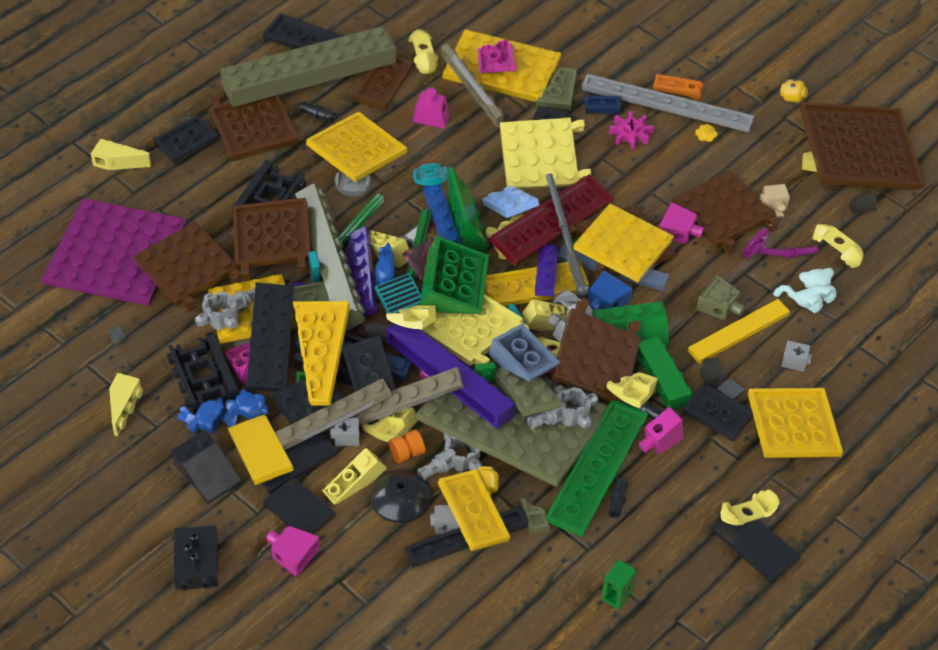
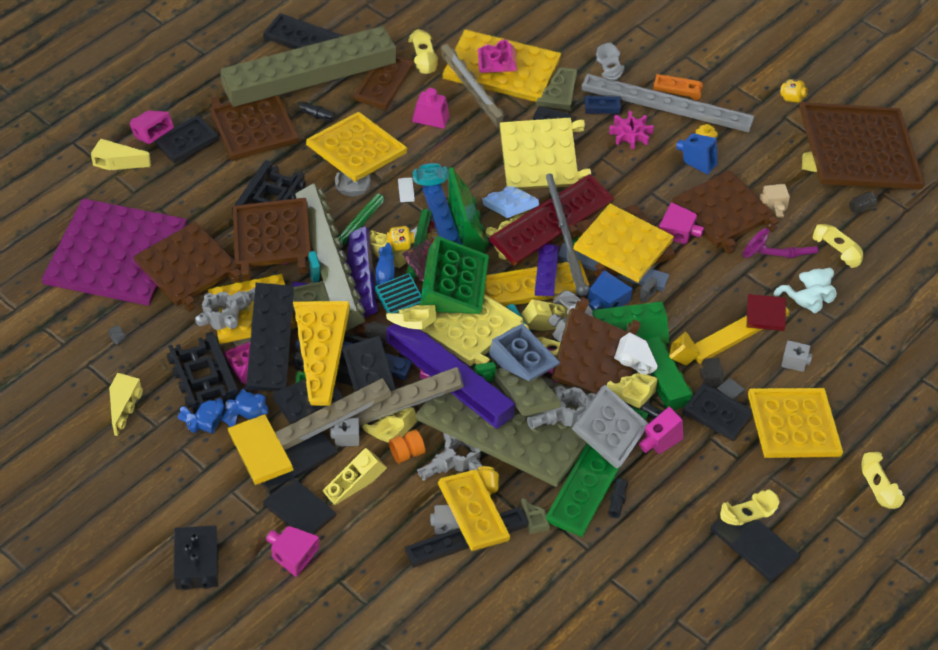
black slope [171,430,242,504] -> none
black dish [370,469,432,523] -> none
green brick [602,560,636,610] -> none
olive torso [696,275,745,320] -> none
none -> dark pink torso [130,111,174,144]
none -> yellow head [387,226,414,252]
none -> white sticker [398,178,415,202]
none -> light grey plate [572,385,649,469]
none -> light grey piece [596,42,624,80]
none -> white slope [614,332,658,375]
none -> dark grey tile [639,277,657,303]
none -> yellow slope [669,331,700,366]
none -> blue torso [676,133,718,174]
none -> dark red tile [746,294,786,331]
none -> light yellow piece [862,452,905,509]

